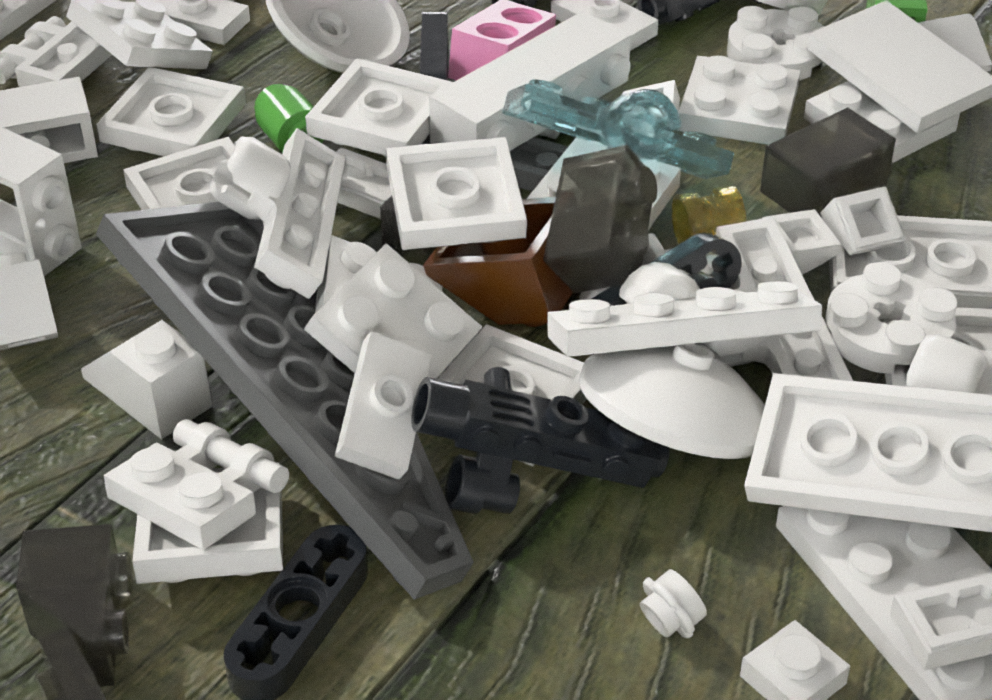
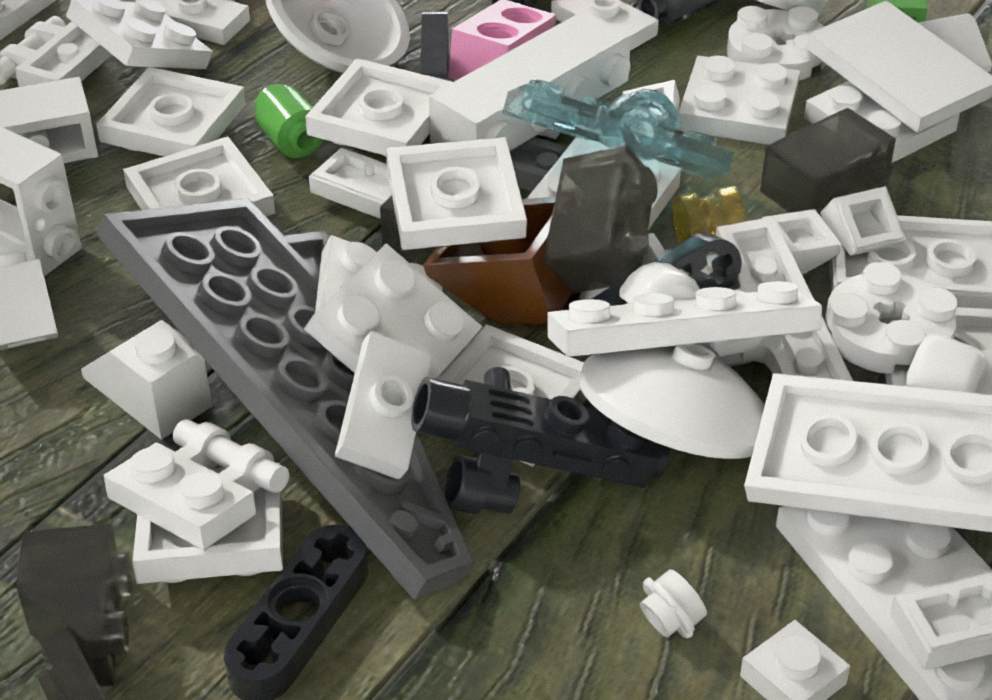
white plate [210,128,345,299] -> none

